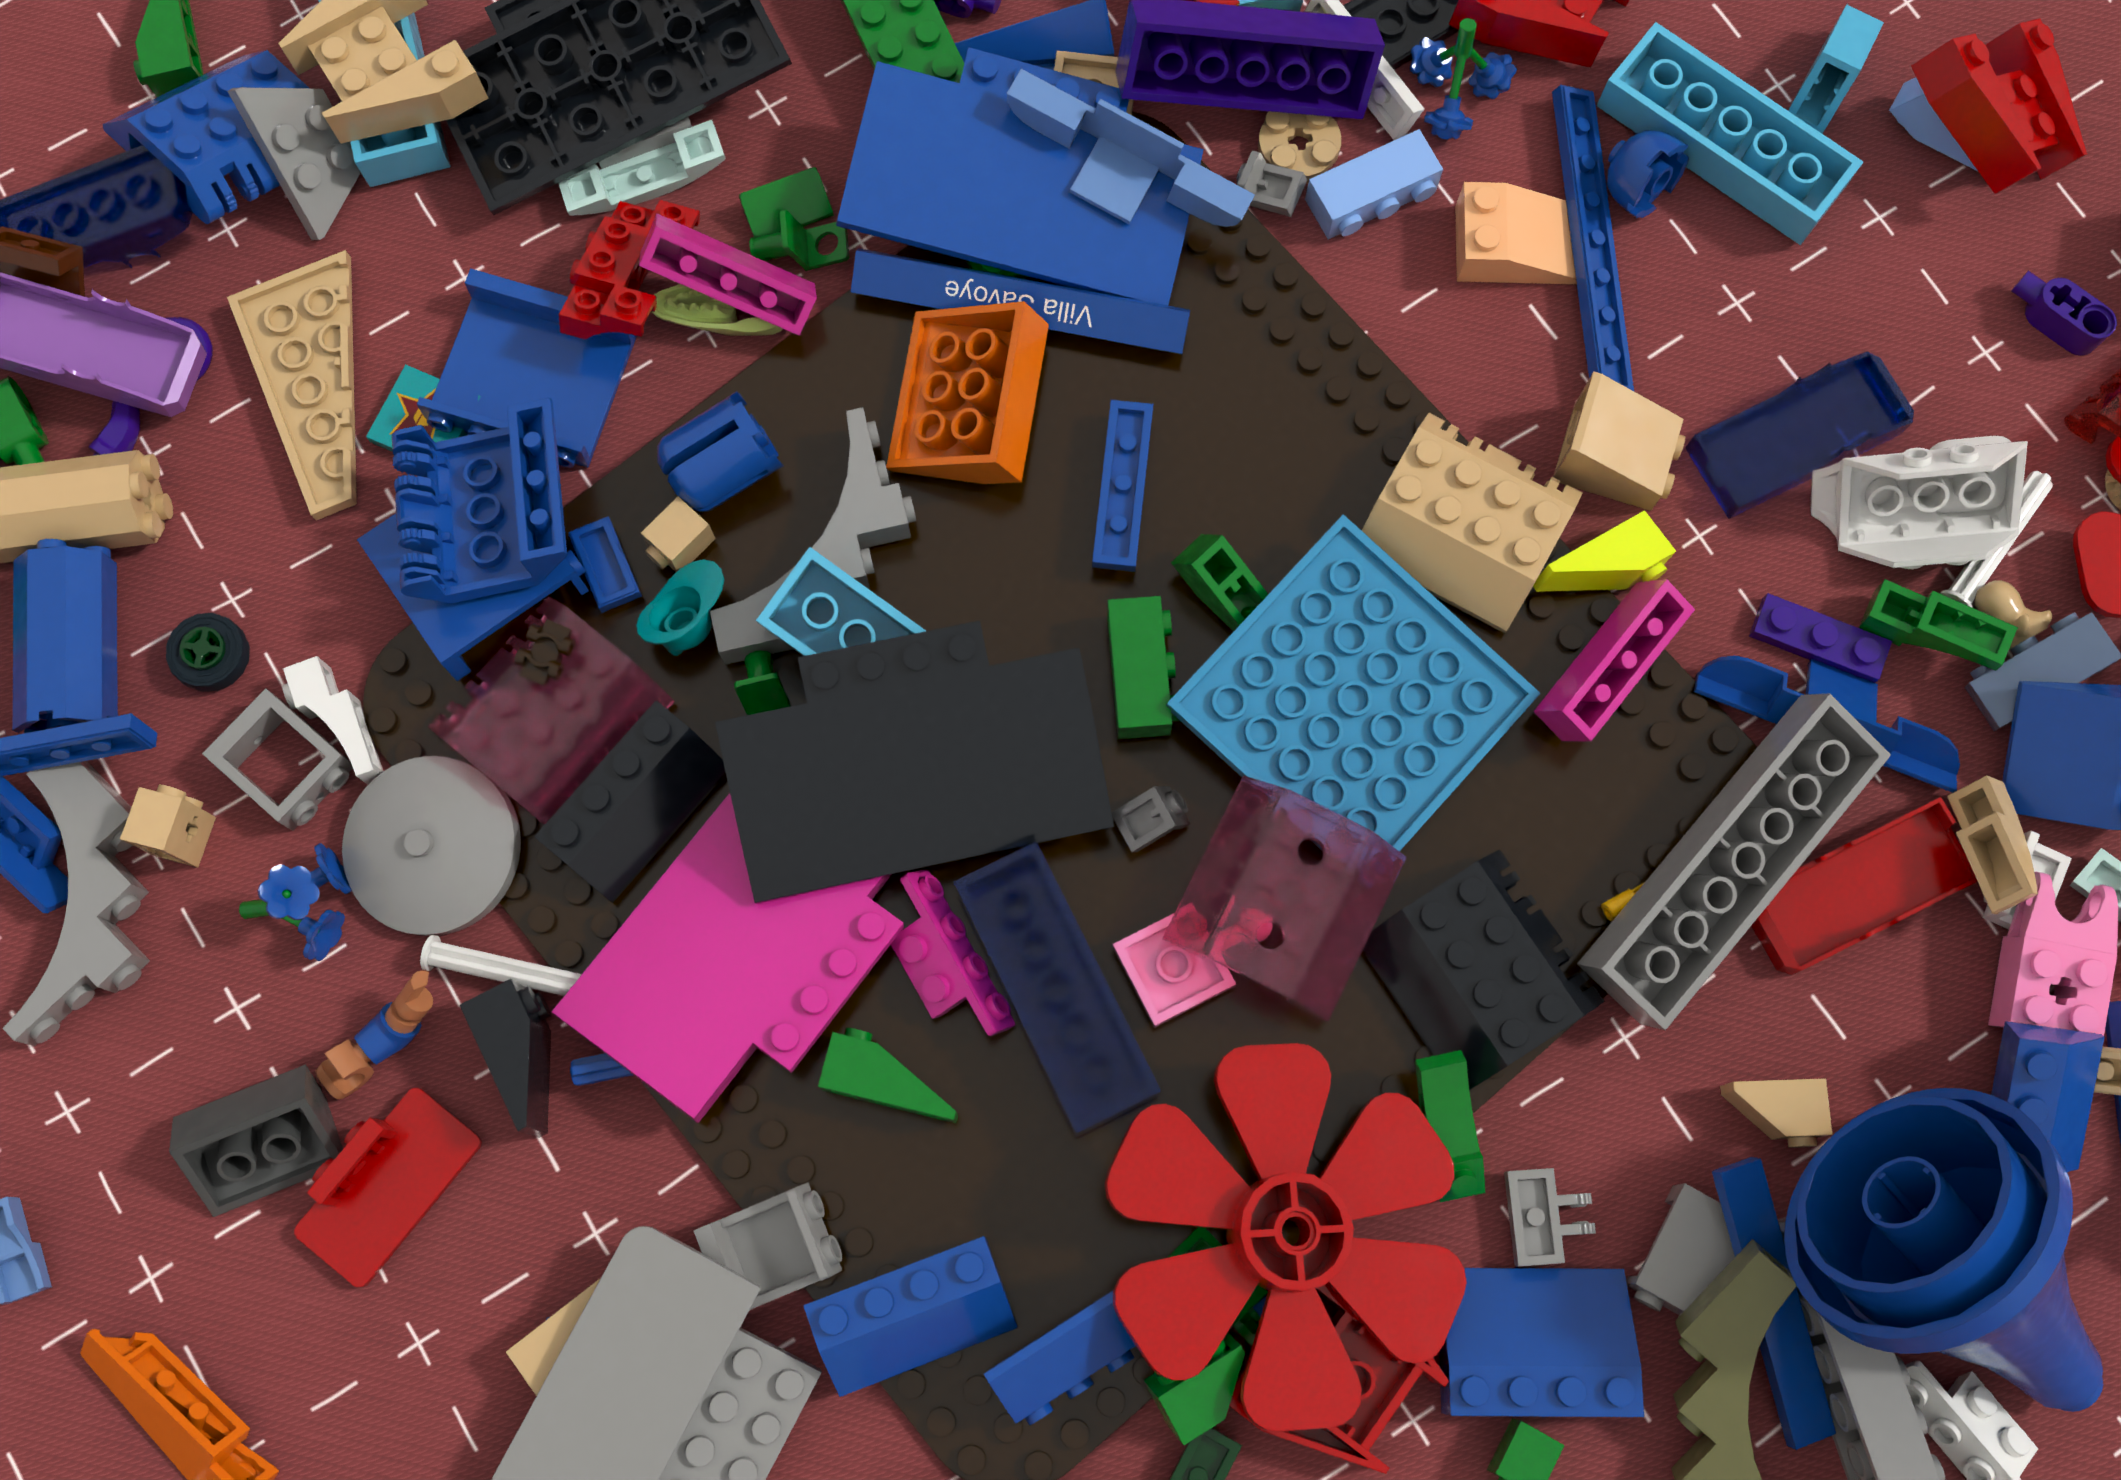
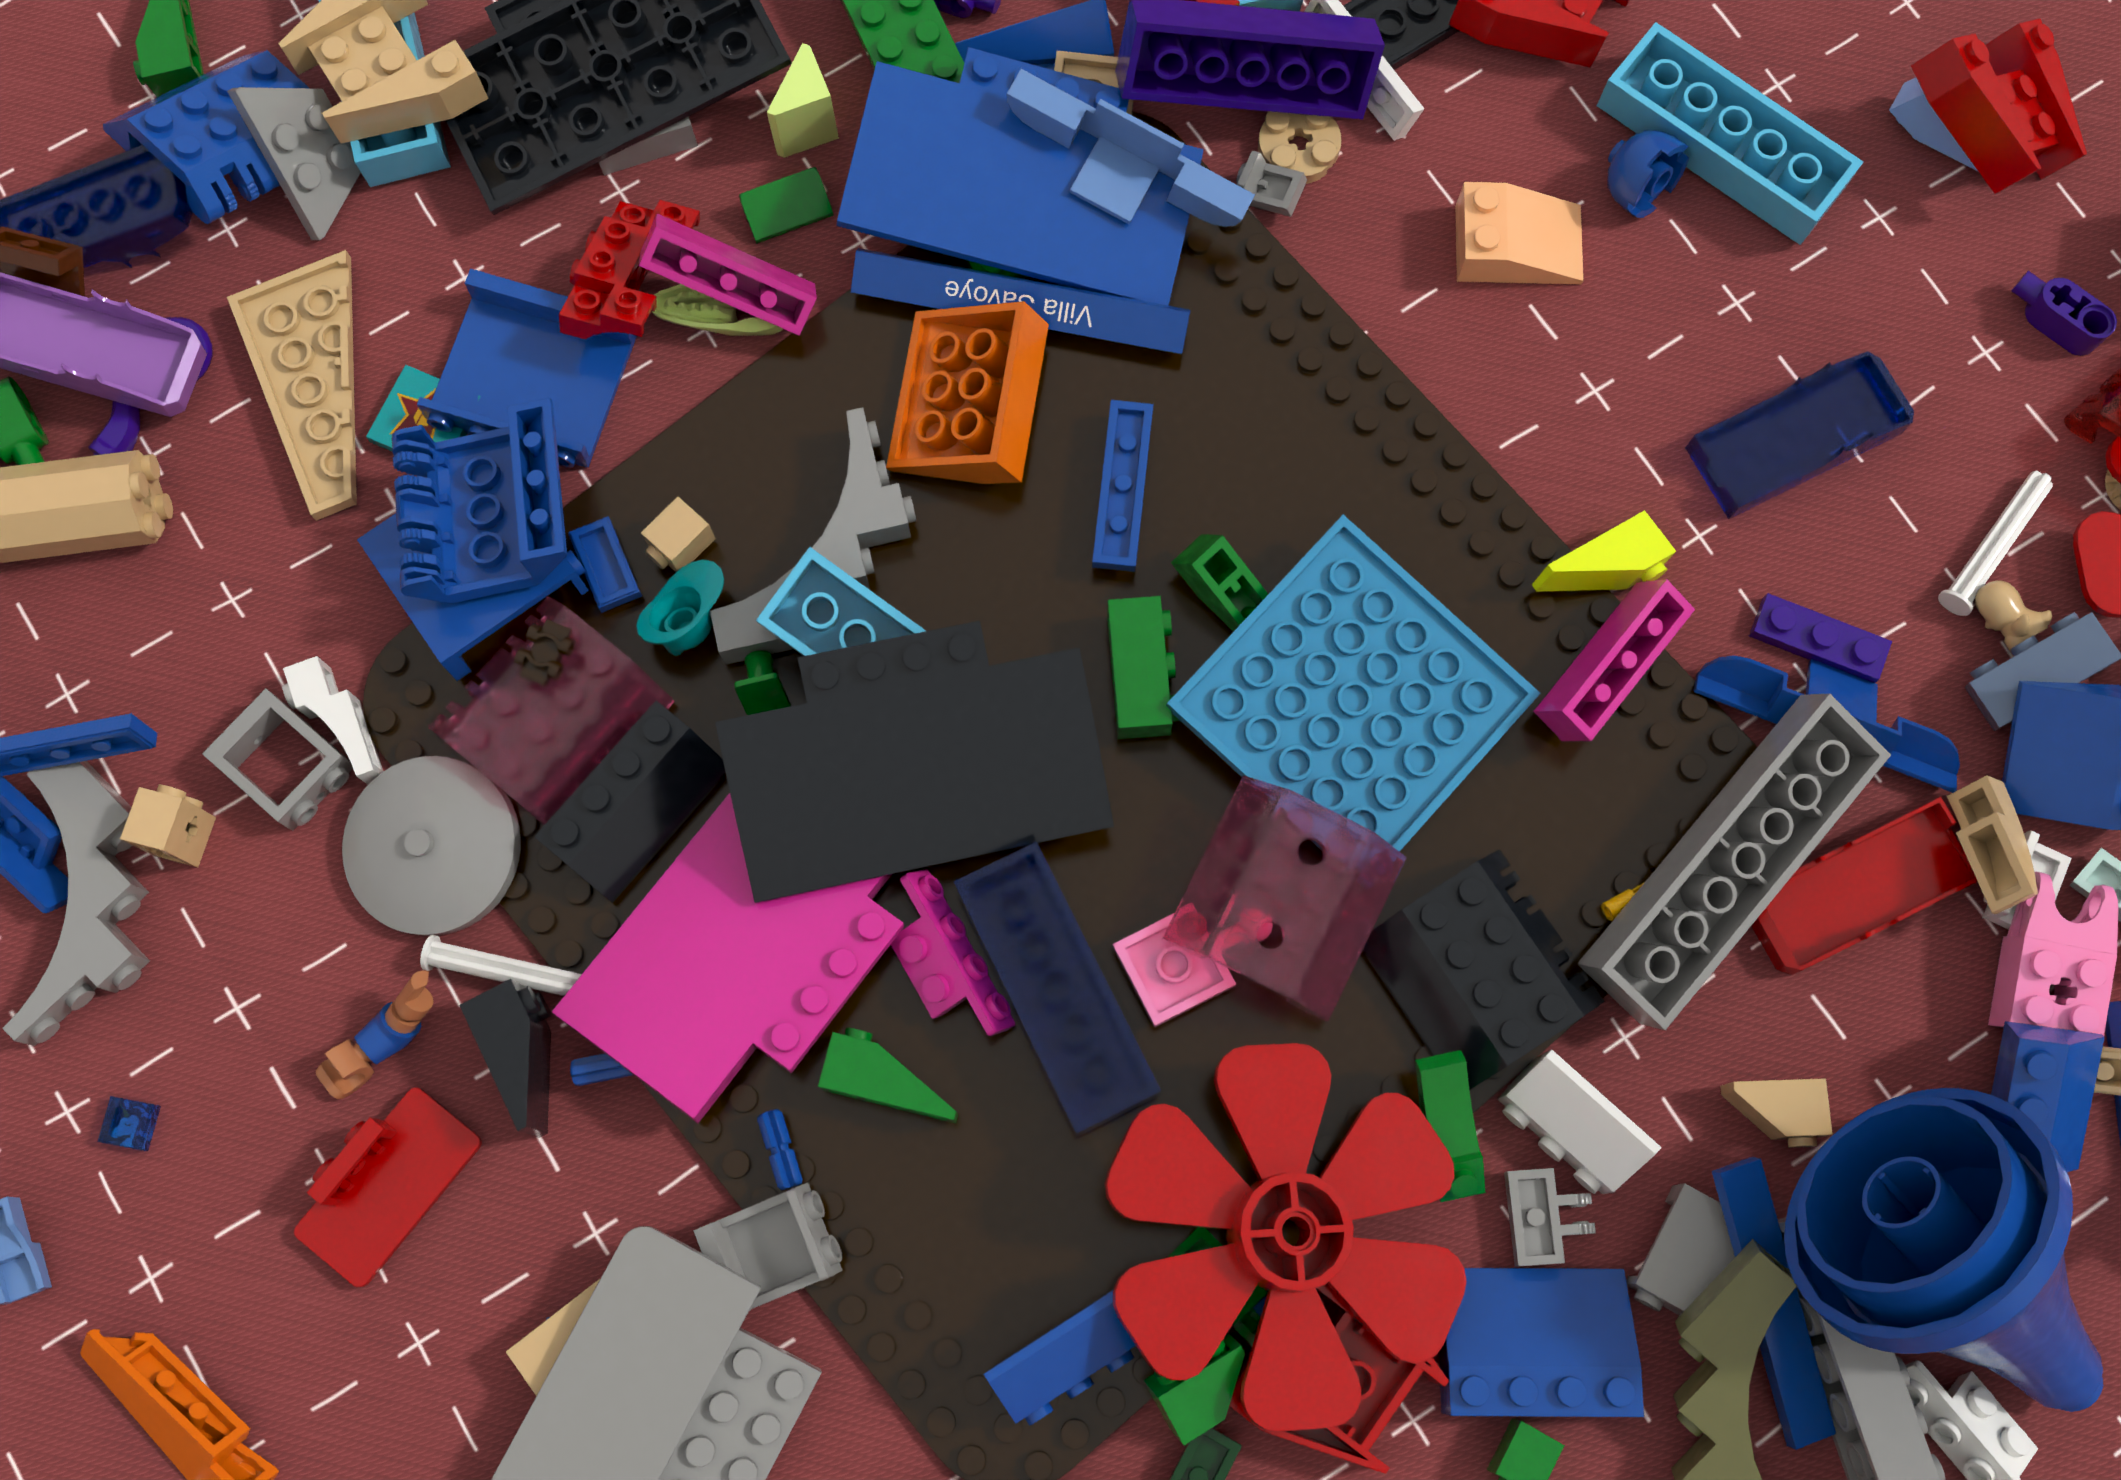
blue brick [12,539,118,733] -> none
black wheel [166,613,250,692] -> none
dark grey slope [169,1064,343,1217] -> none
blue plant [239,843,352,961] -> none
light aqua slope [558,120,726,216] -> none
blue cylinder [657,391,784,512] -> none
green bracket [749,210,849,271] -> none
blue slope [803,1236,1018,1397] -> none
flat silver bracket [1112,786,1190,852] -> none
light blue brick [1305,129,1443,240] -> none
tan slope [1362,413,1583,633] -> none
blue plant [1410,18,1517,140] -> none
blue tile [1552,85,1634,391] -> none
tan slope [1553,371,1686,511] -> none
medium azure slope [1788,4,1884,134] -> none
white slope [1810,436,2028,569] -> none
green slope [1859,579,2018,671] -> none
none -> clear blue tile [97,1096,161,1151]
none -> blue piece [757,1109,803,1190]
none -> yellowish green slope [767,43,839,158]
none -> white slope [1497,1049,1662,1194]

